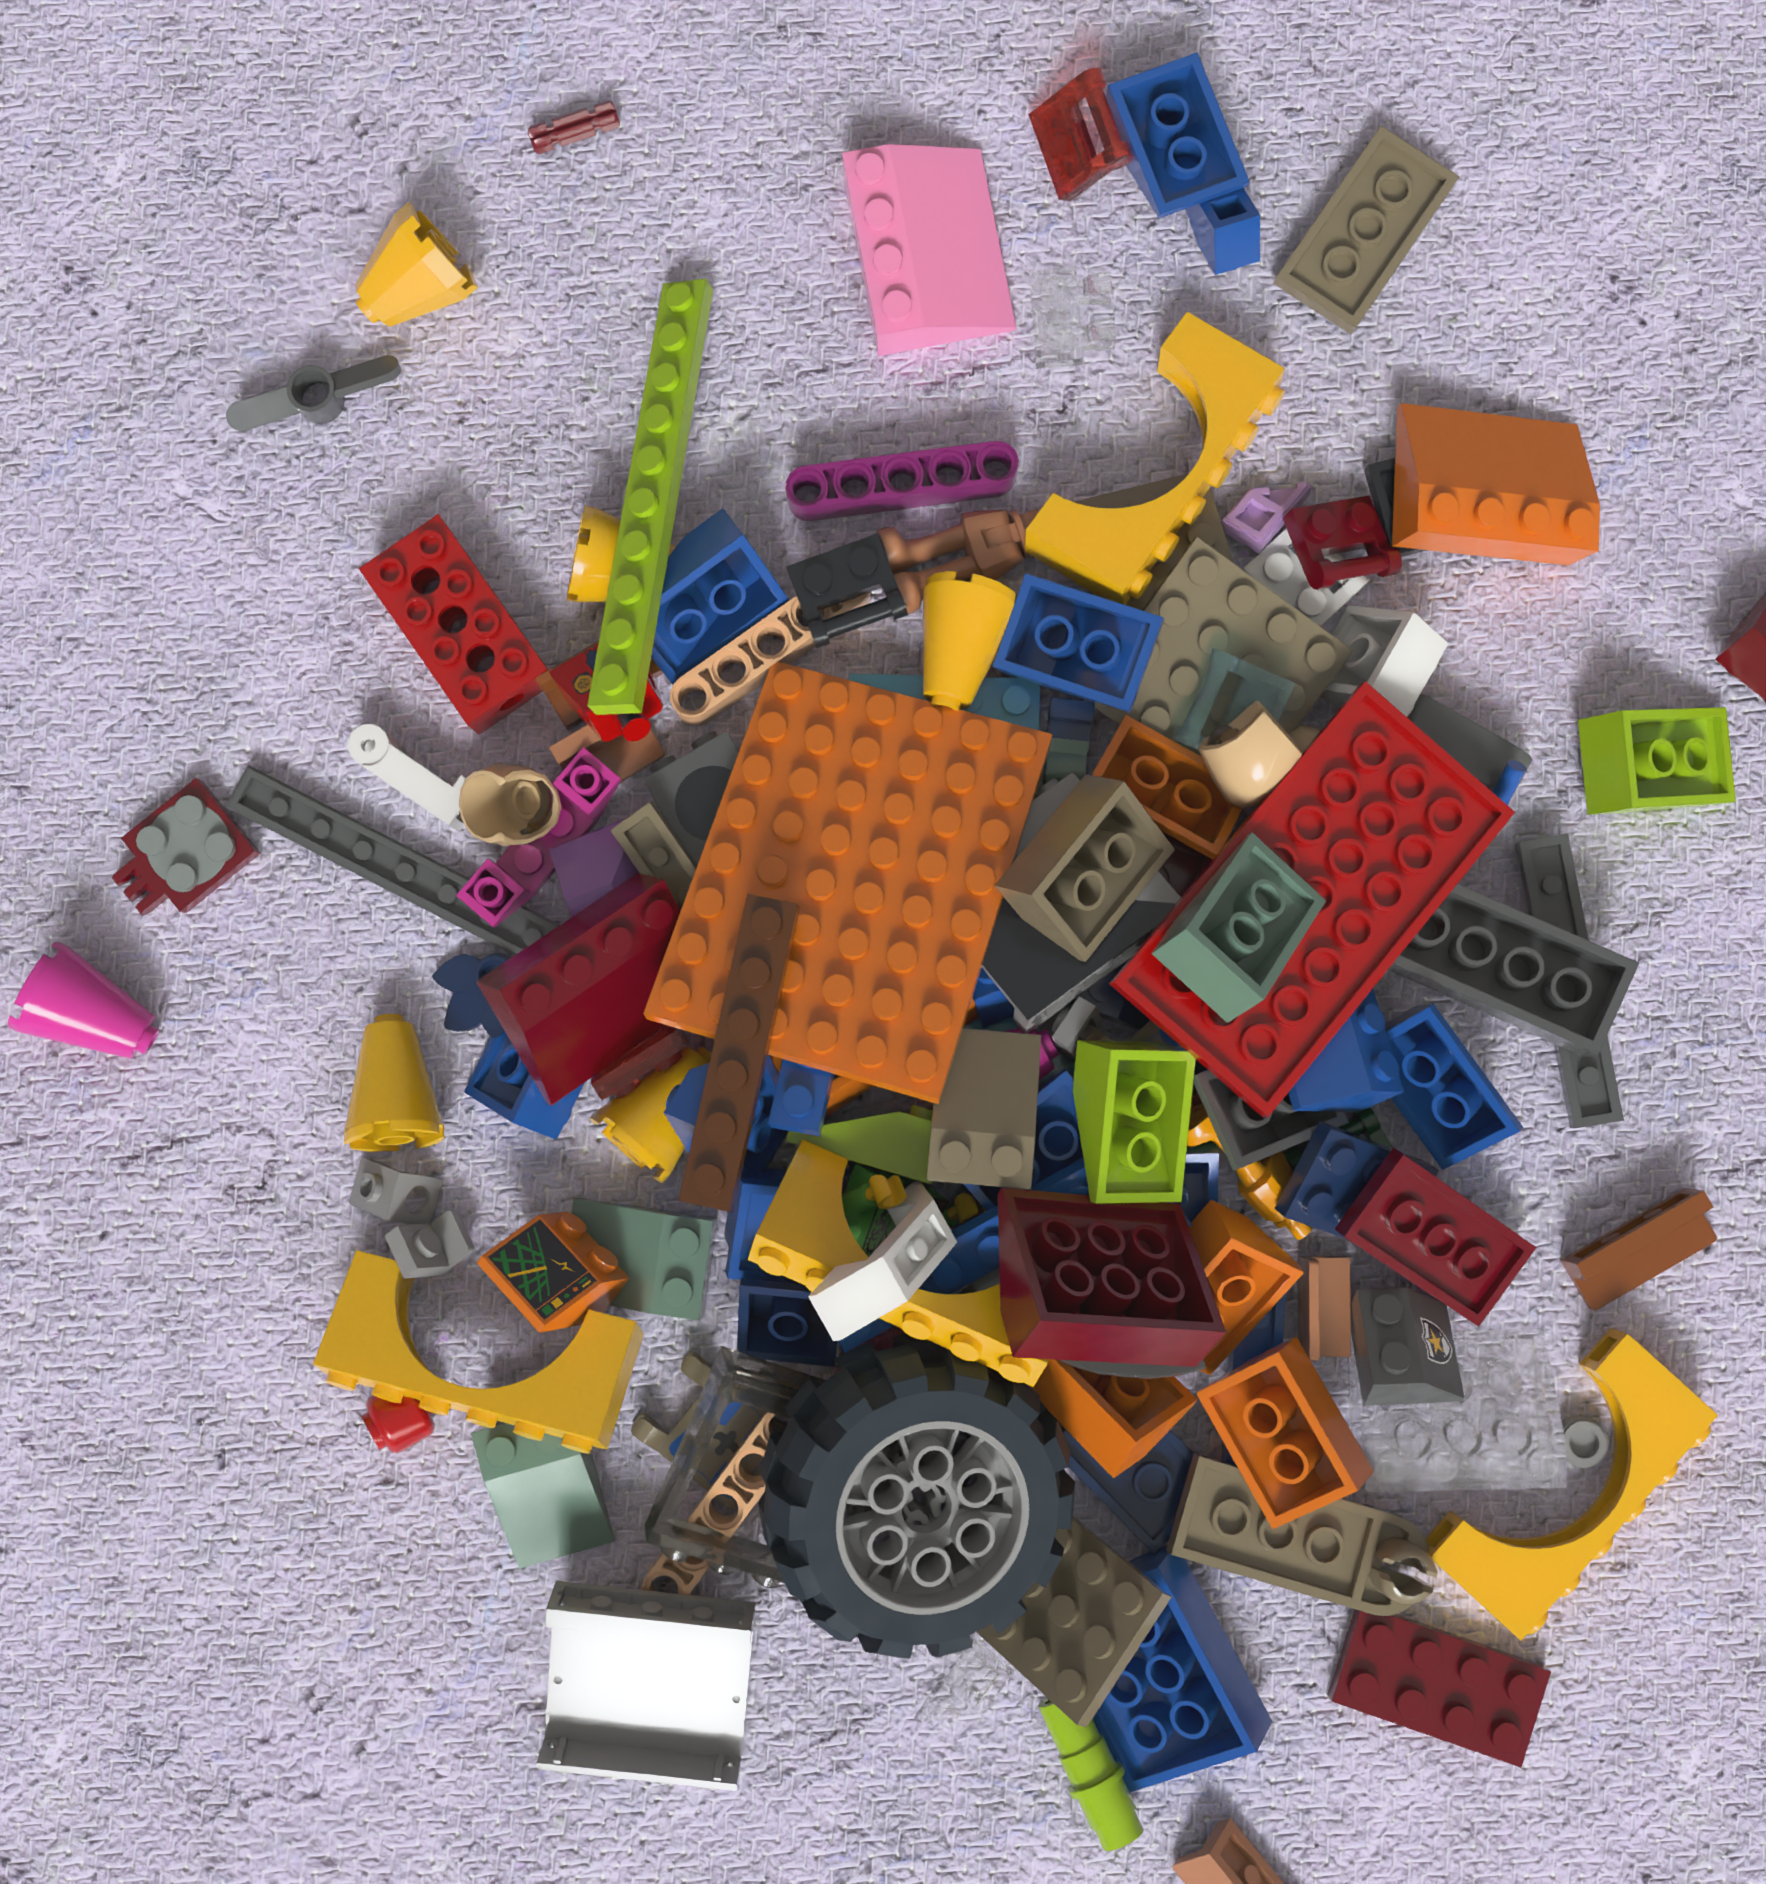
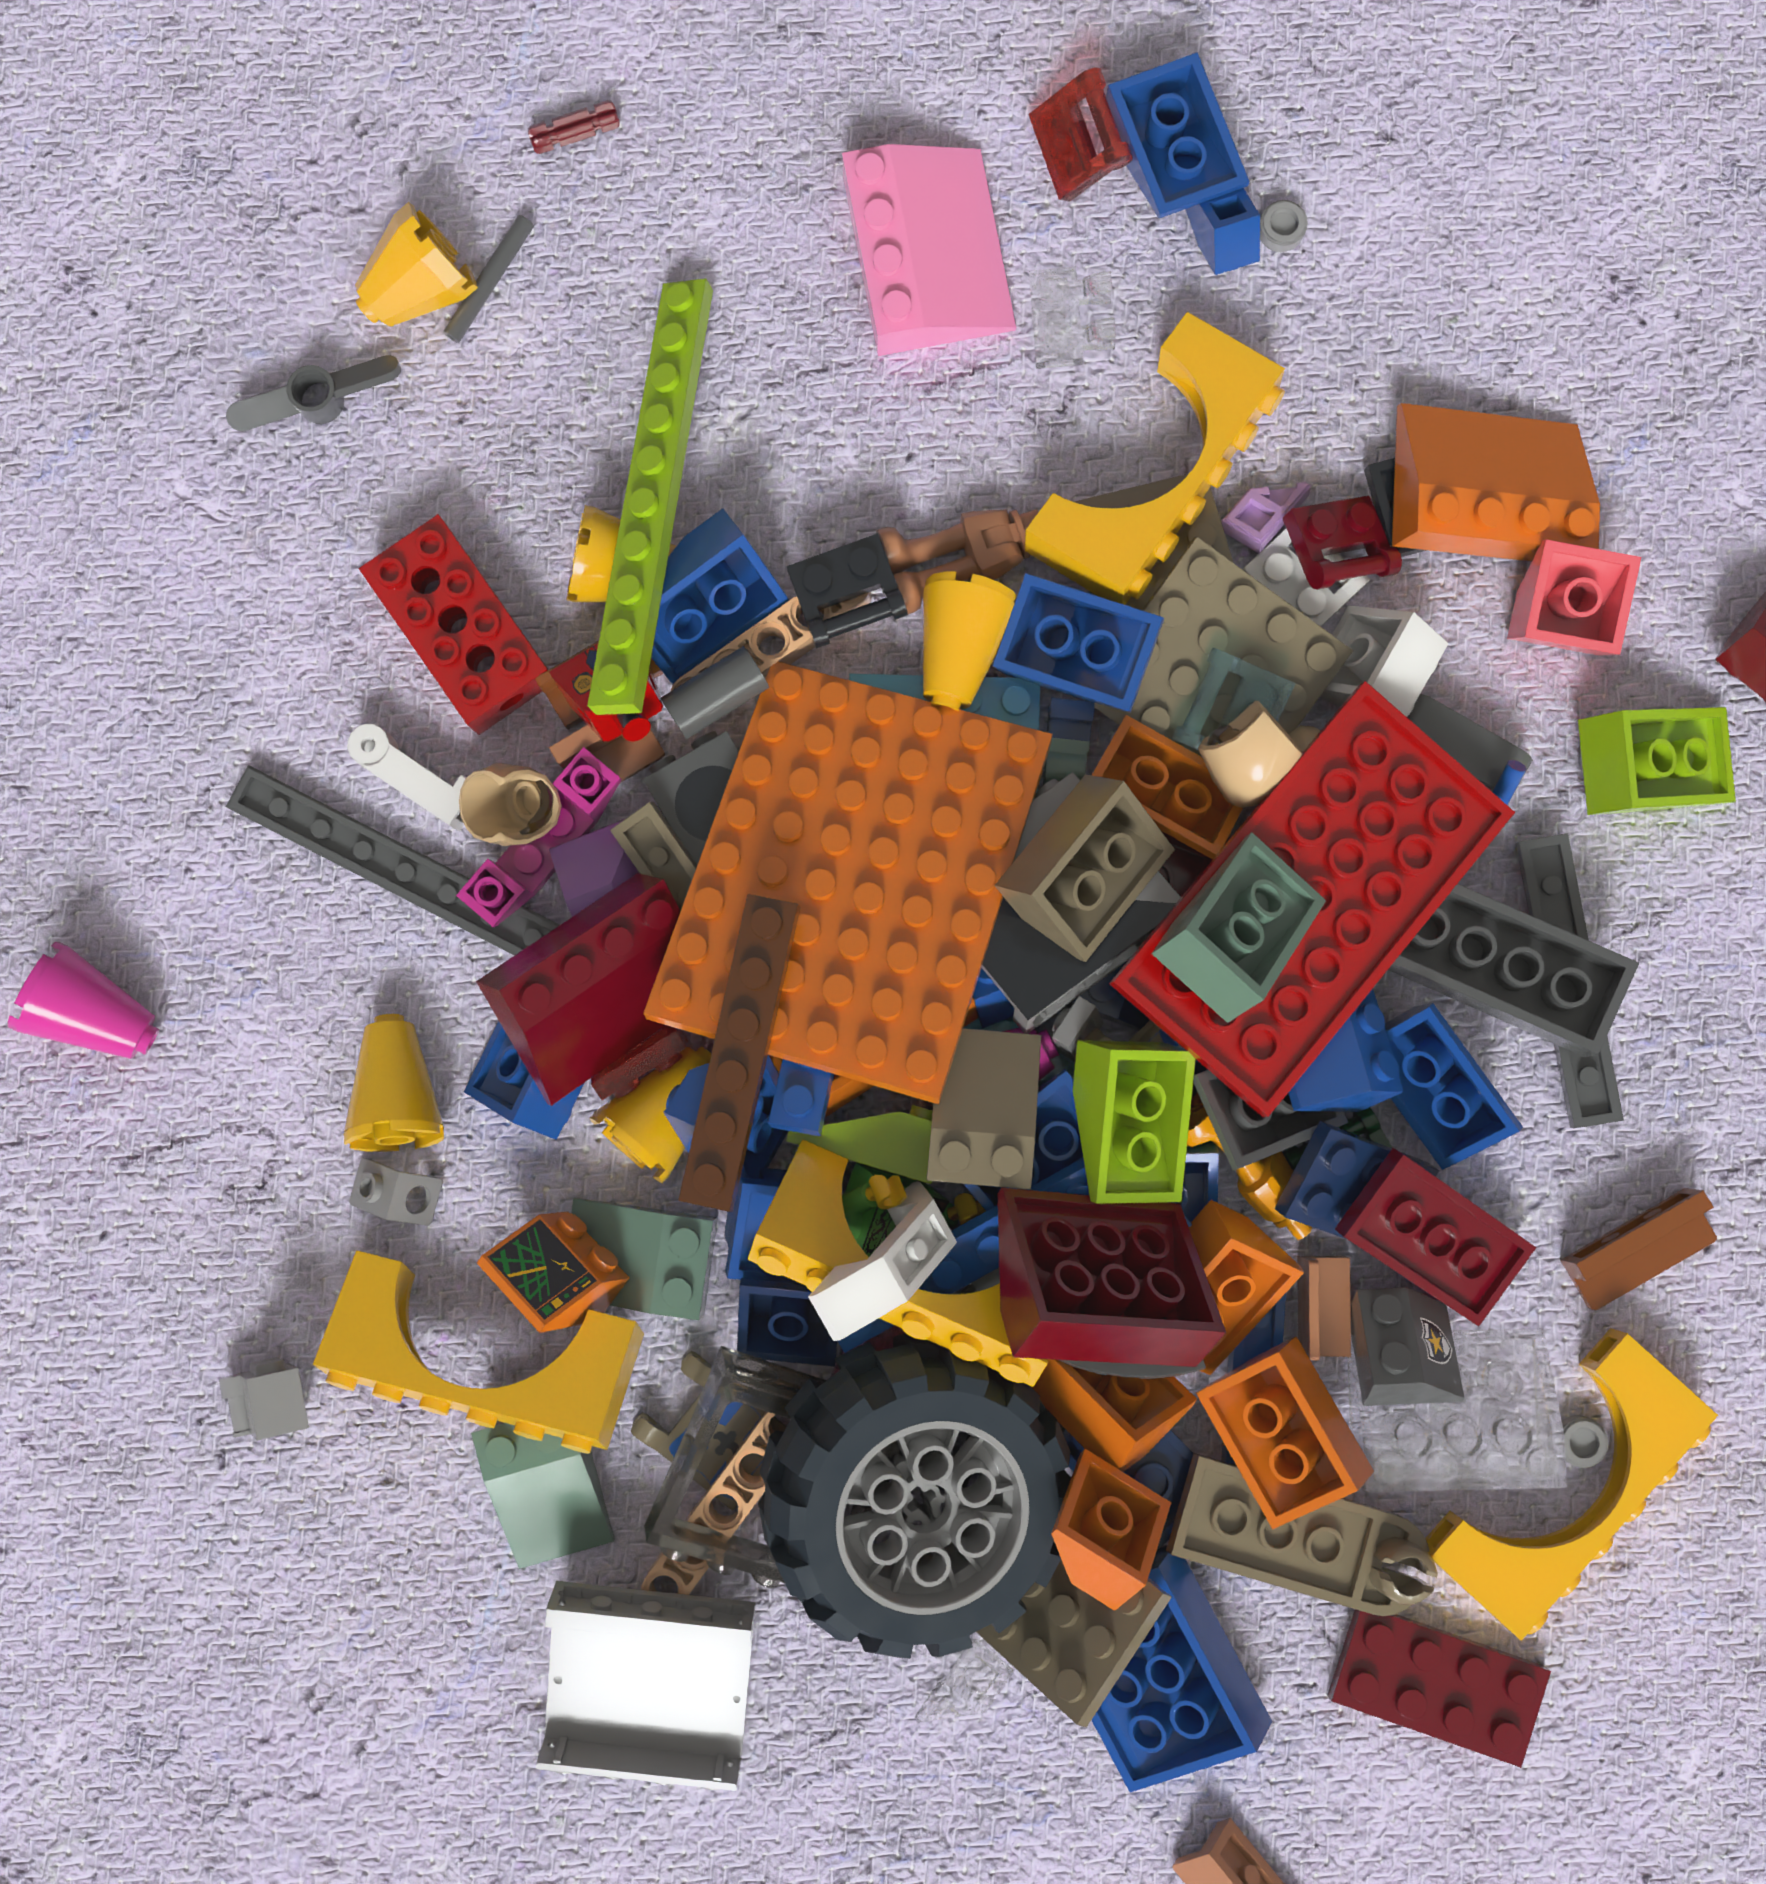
piece [112,778,261,916] -> none
red head [361,1395,435,1453] -> none
light grey bracket [384,1210,475,1279] -> none
dark blue plate [432,953,512,1039] -> none
magenta beam [785,441,1019,521] -> none
lime piece [1038,1697,1144,1851] -> none
dark tan plate [1273,126,1460,335] -> none
none -> light grey hinge [219,1357,309,1441]
none -> dark grey piece [443,215,534,343]
none -> dark grey pin [660,646,769,740]
none -> orange slope [1051,1449,1171,1611]
none -> light grey tile [1260,200,1308,252]
none -> coral slope [1507,540,1642,656]

